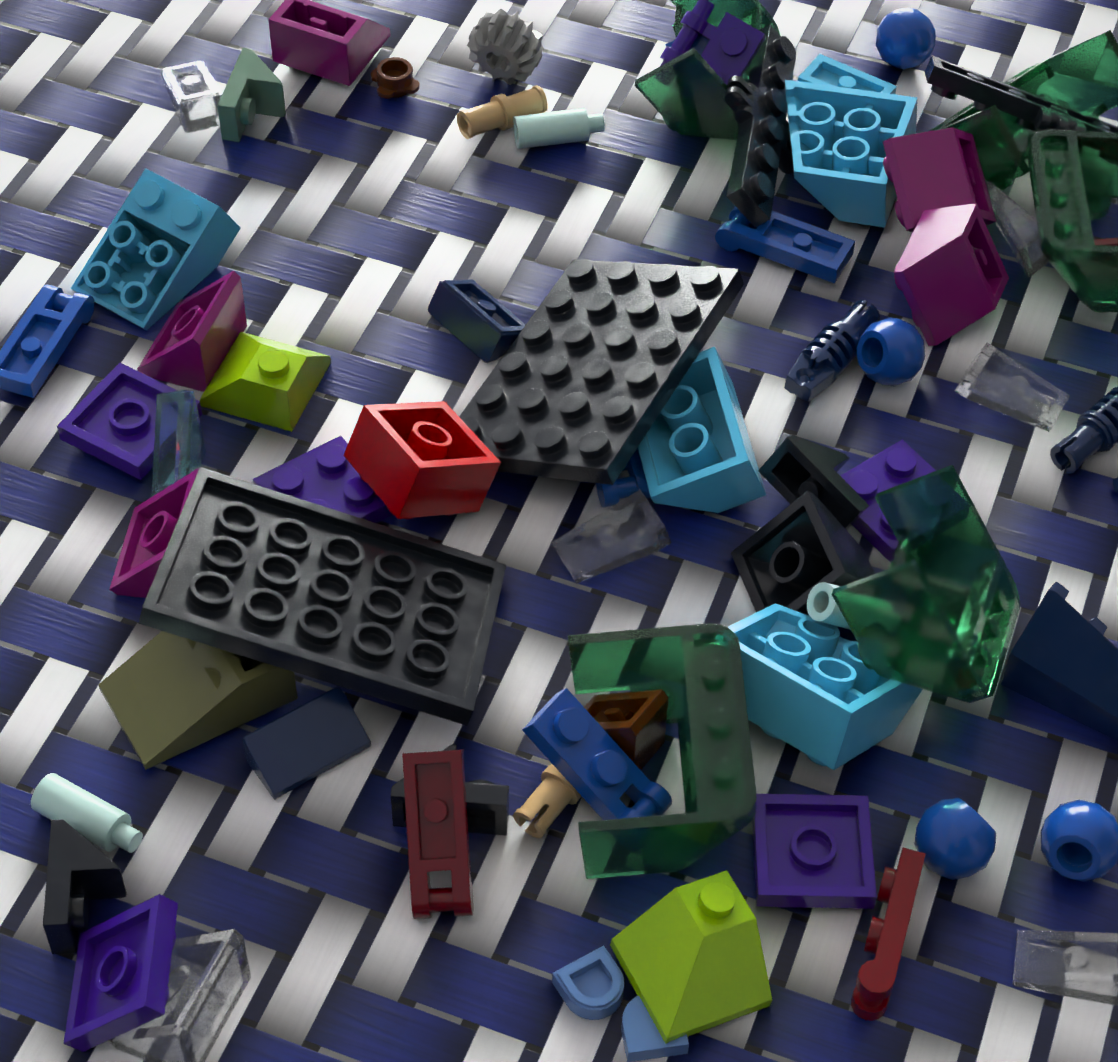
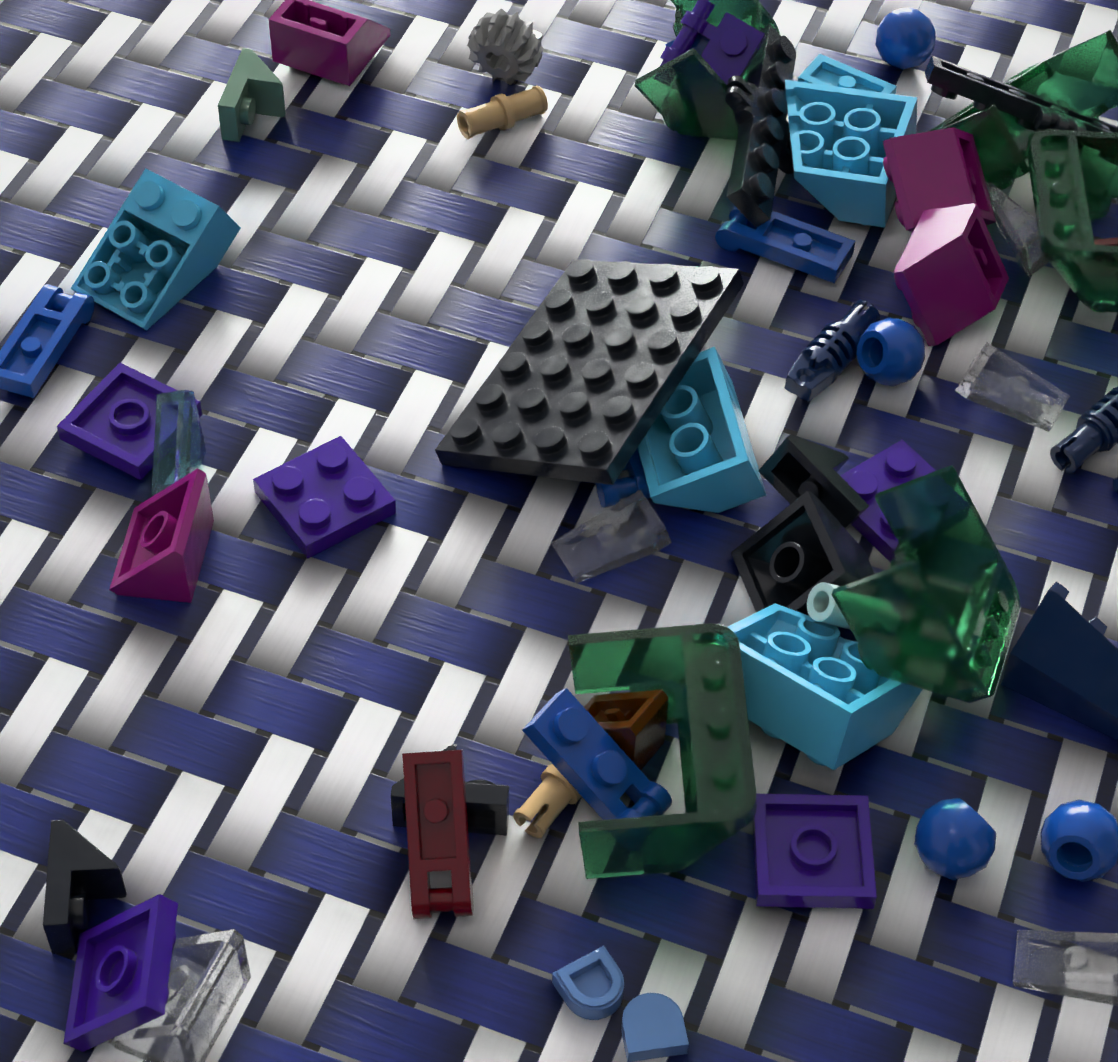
light aqua cylinder [31,773,143,853] -> none
olive slope [98,631,298,770] -> none
magenta slope [137,271,247,392] -> none
black plate [138,467,506,726] -> none
clear slope [161,61,222,133] -> none
lime slope [199,332,331,432] -> none
dark blue slope [243,687,371,800] -> none
red brick [343,401,501,519] -> none
reddish brown plate [371,57,420,99] -> none
dark blue slope [428,279,525,363] -> none
light aqua cylinder [513,108,605,149] -> none
lime slope [610,870,772,1044] -> none
dark red plate [851,847,926,1021] -> none

